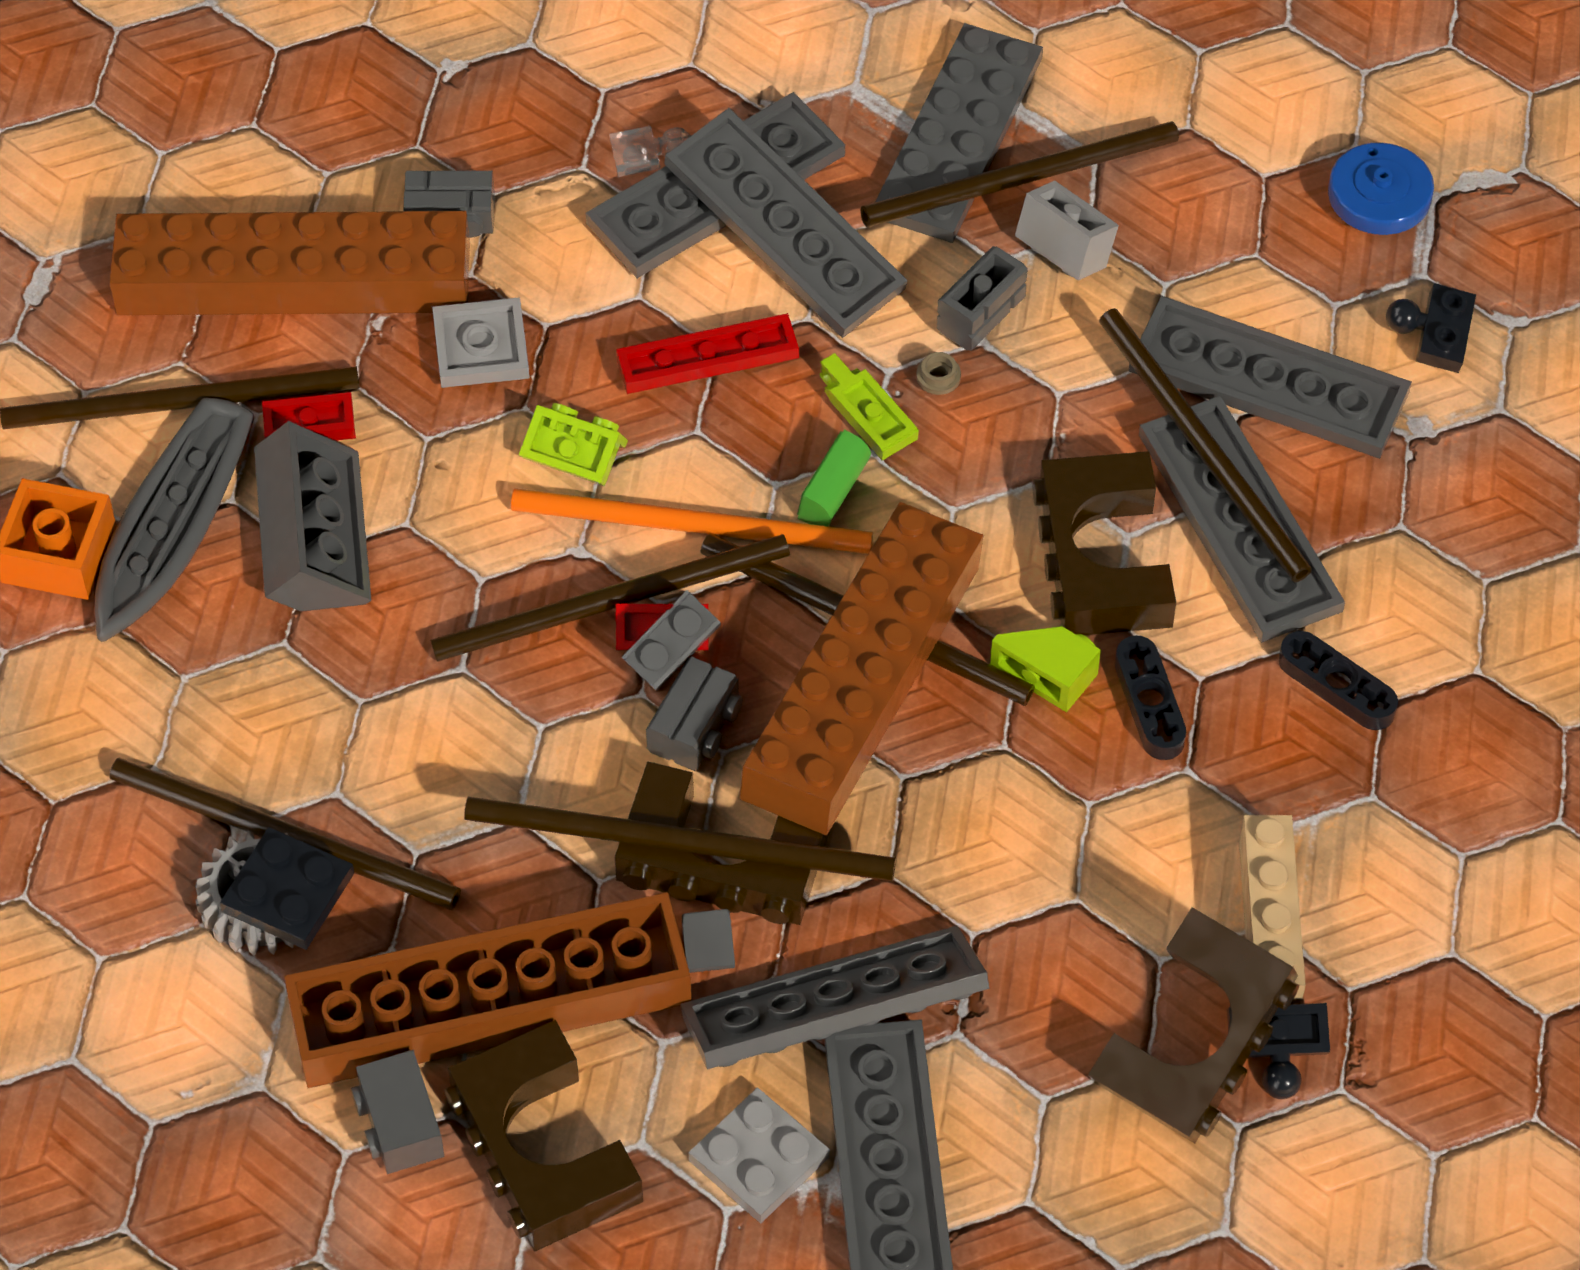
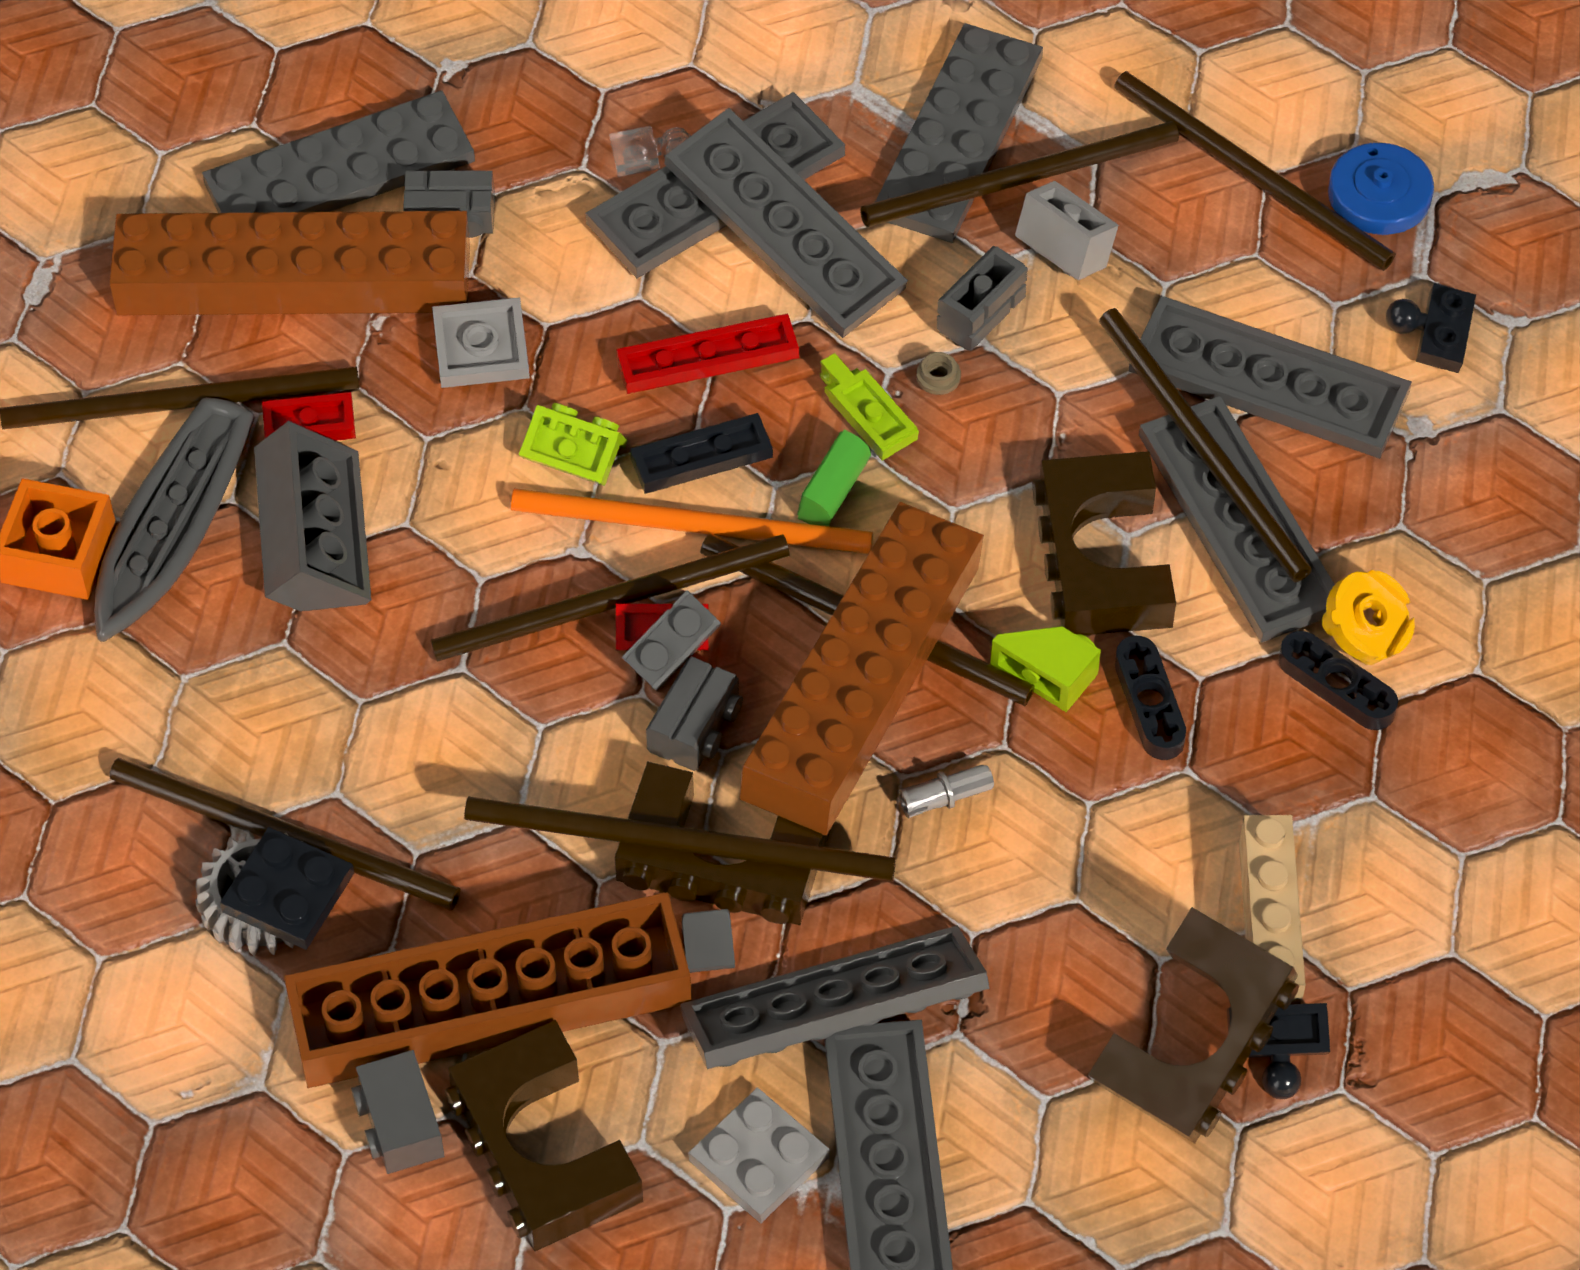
none -> dark grey plate [202,90,475,213]
none -> black plate [630,413,773,494]
none -> light grey axle [898,765,994,819]
none -> dark brown piece [1115,71,1396,271]
none -> yellow plate [1322,570,1415,665]

